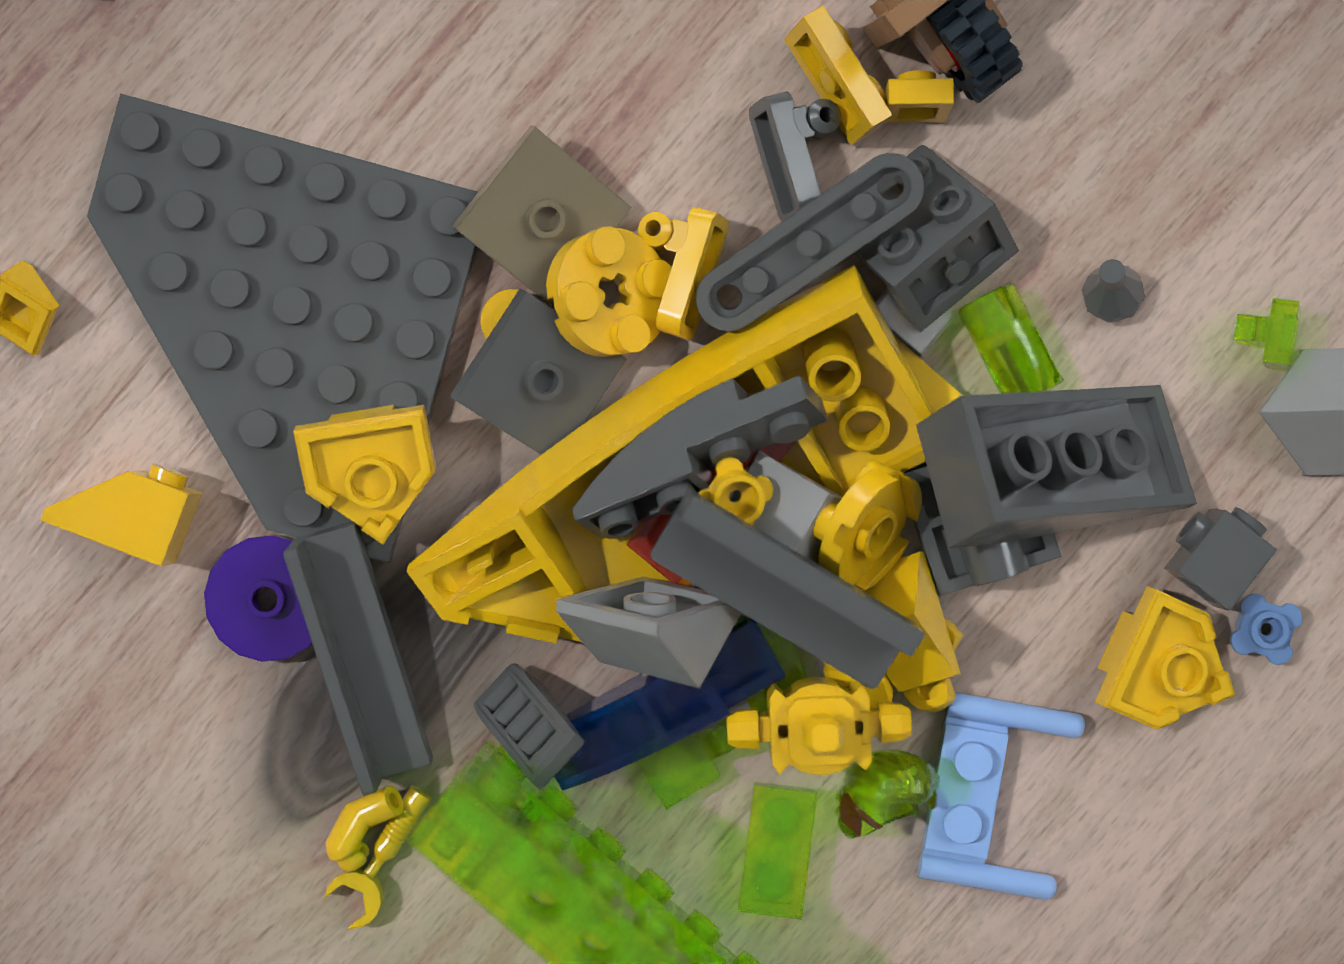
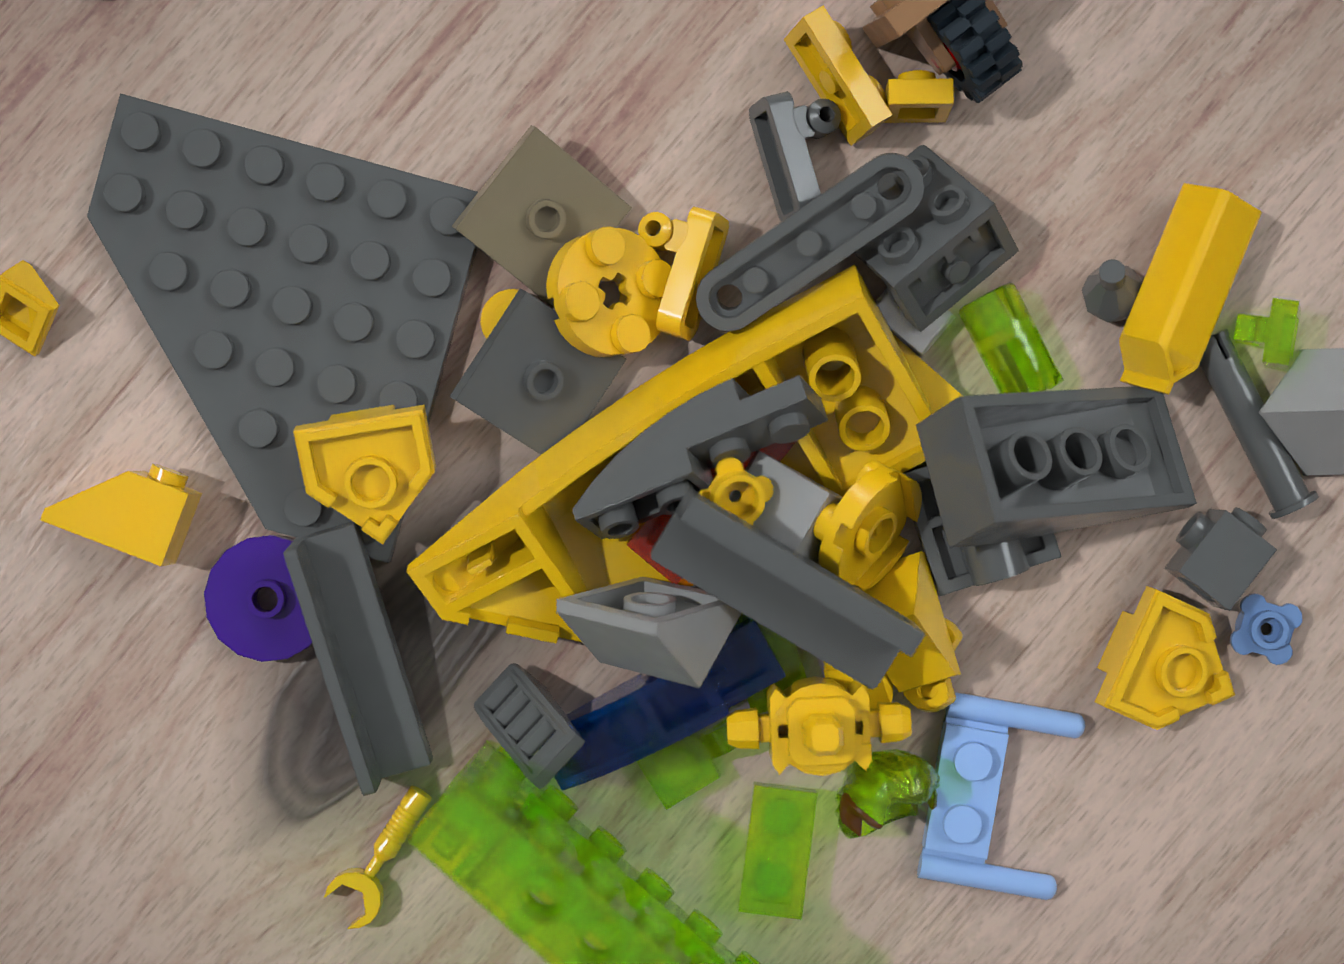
yellow arm [325,785,404,872] -> none
none -> yellow piece [1119,183,1262,395]
none -> dark grey pin [1200,329,1319,519]

